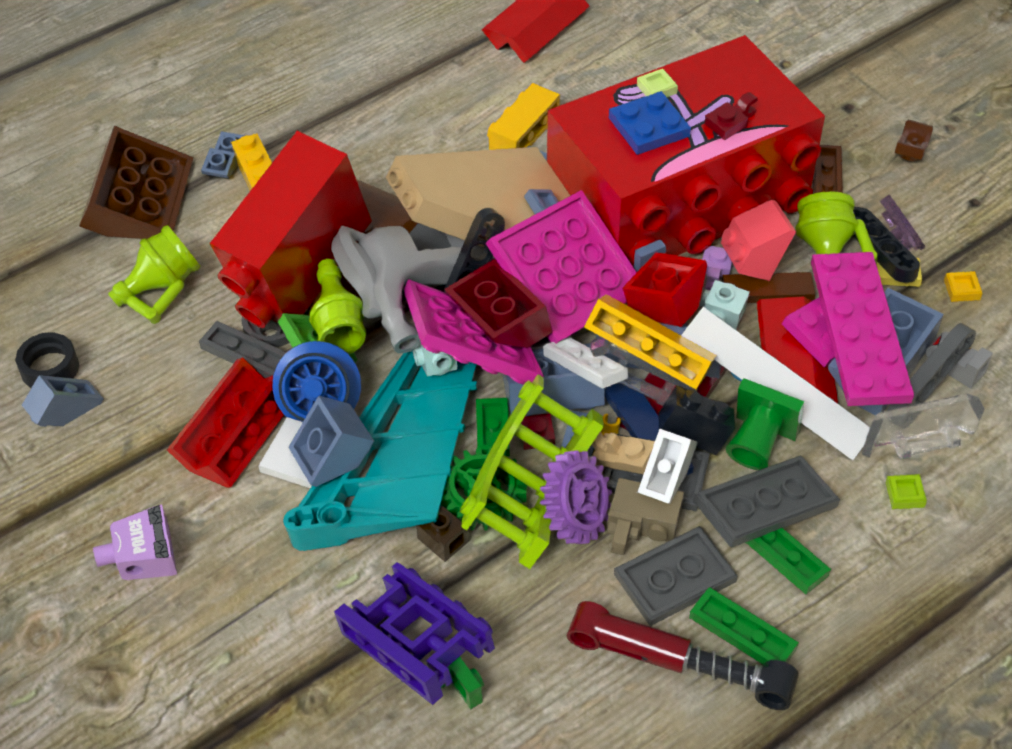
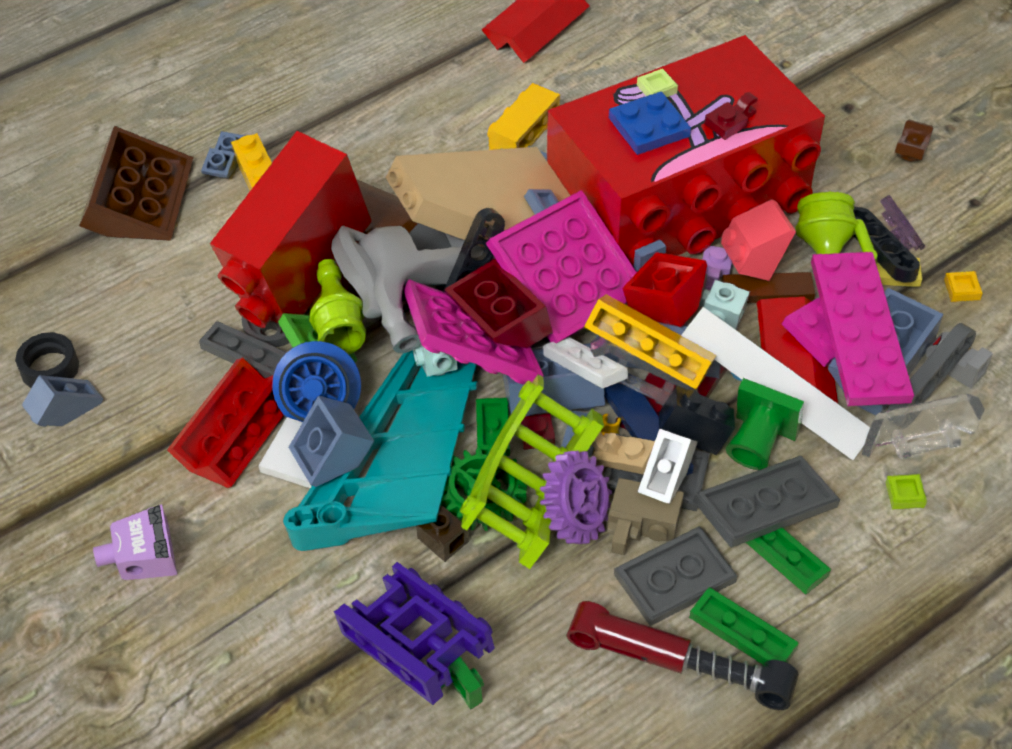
lime piece [108,225,201,324] -> none
reddish brown tile [813,145,843,194] -> none

